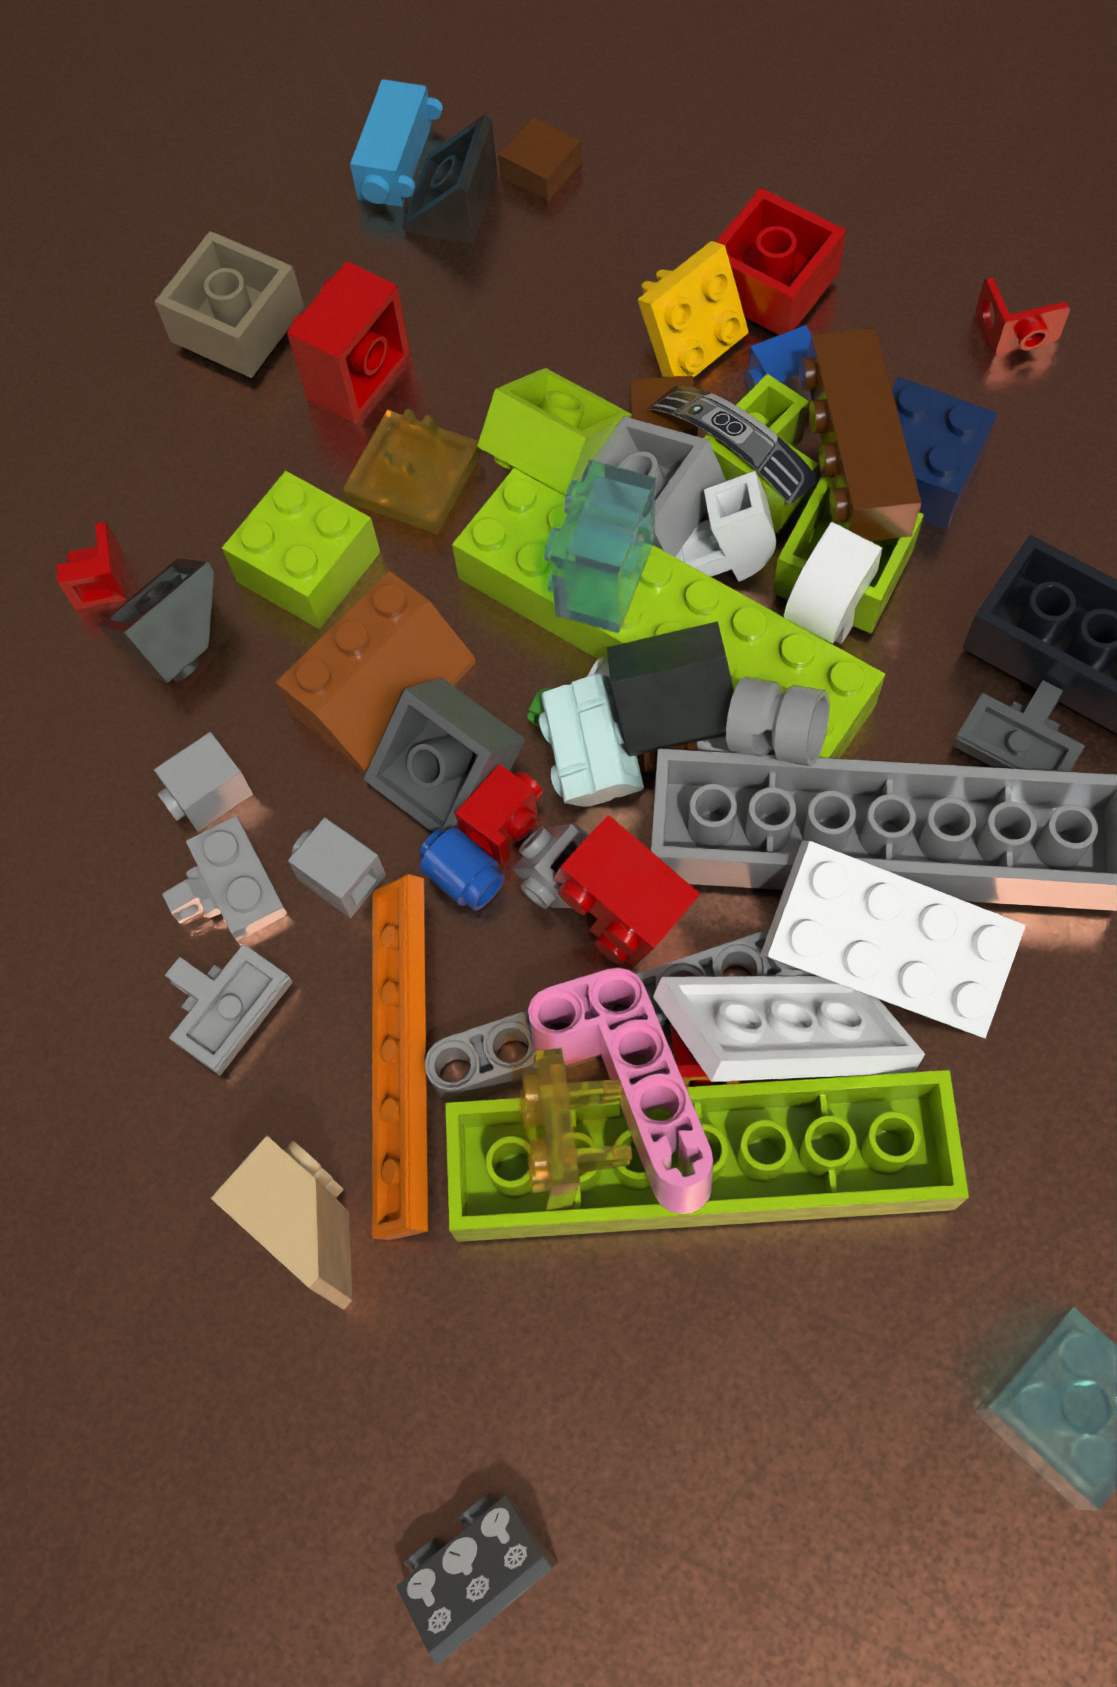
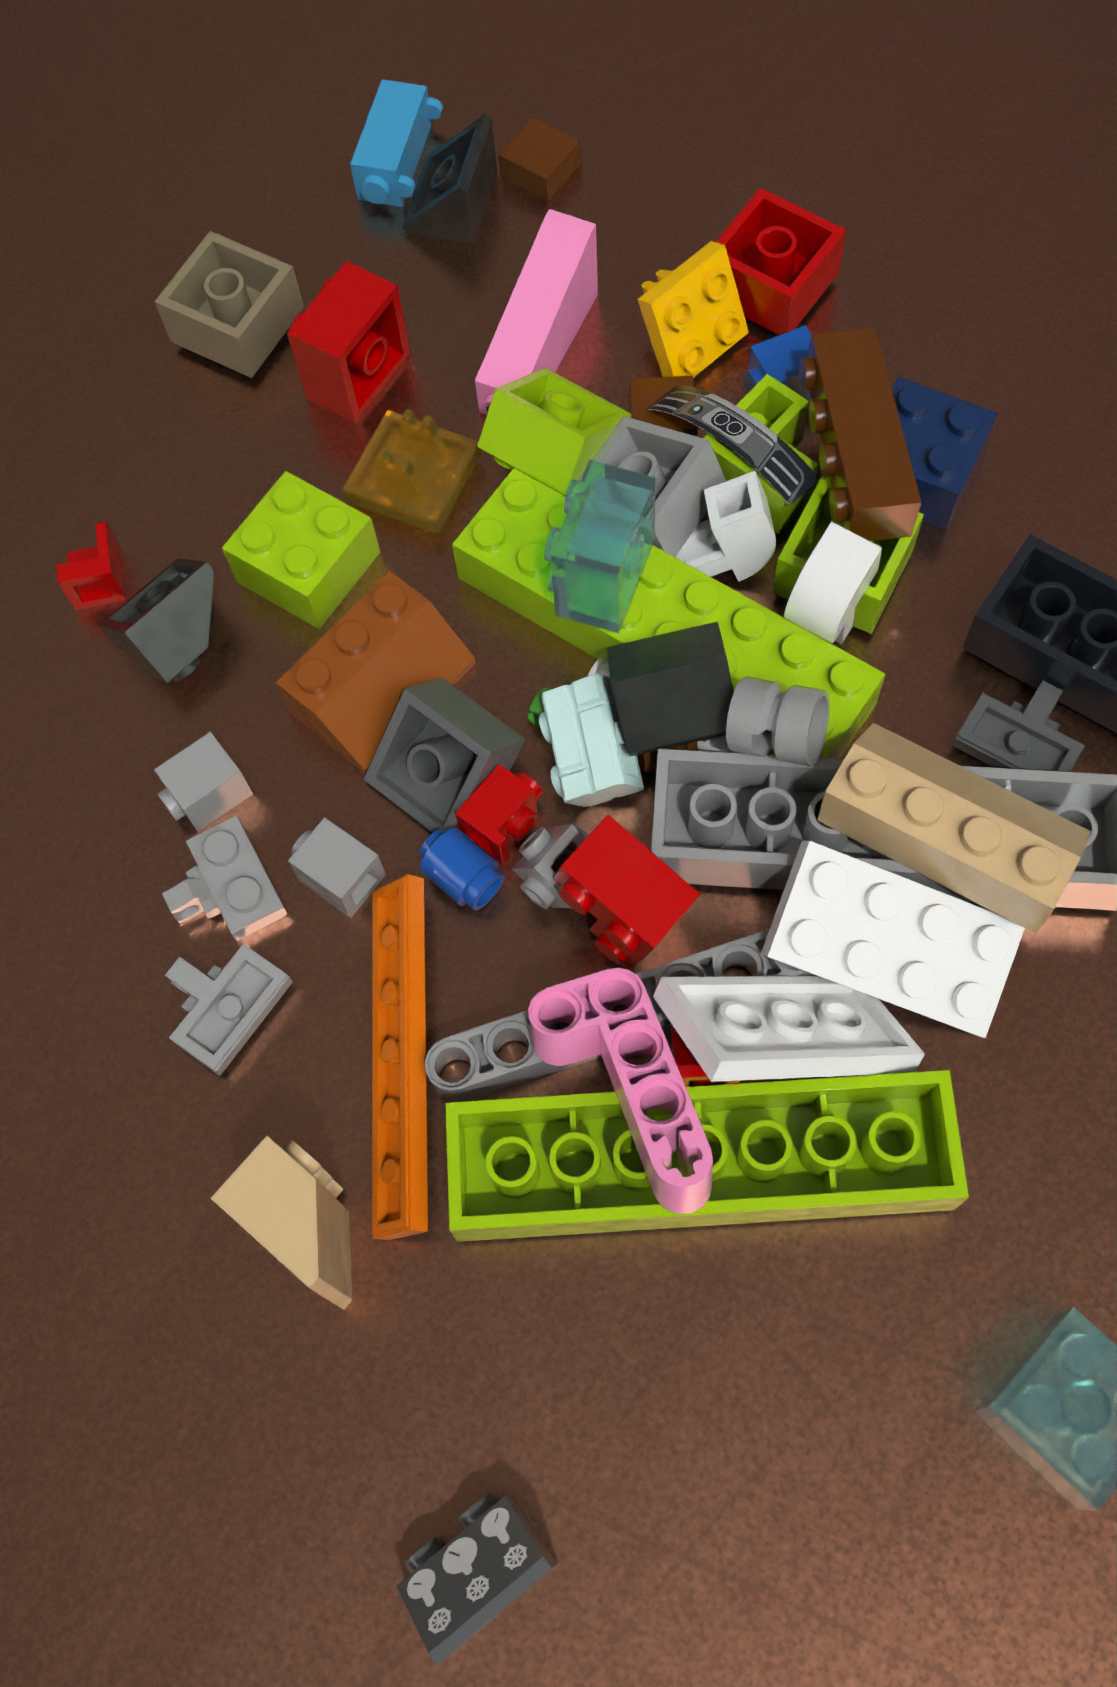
clear yellow plate [520,1048,633,1210] -> none
red bracket [976,278,1070,356] -> none
none -> bright pink slope [475,209,598,416]
none -> tan slope [818,723,1091,934]

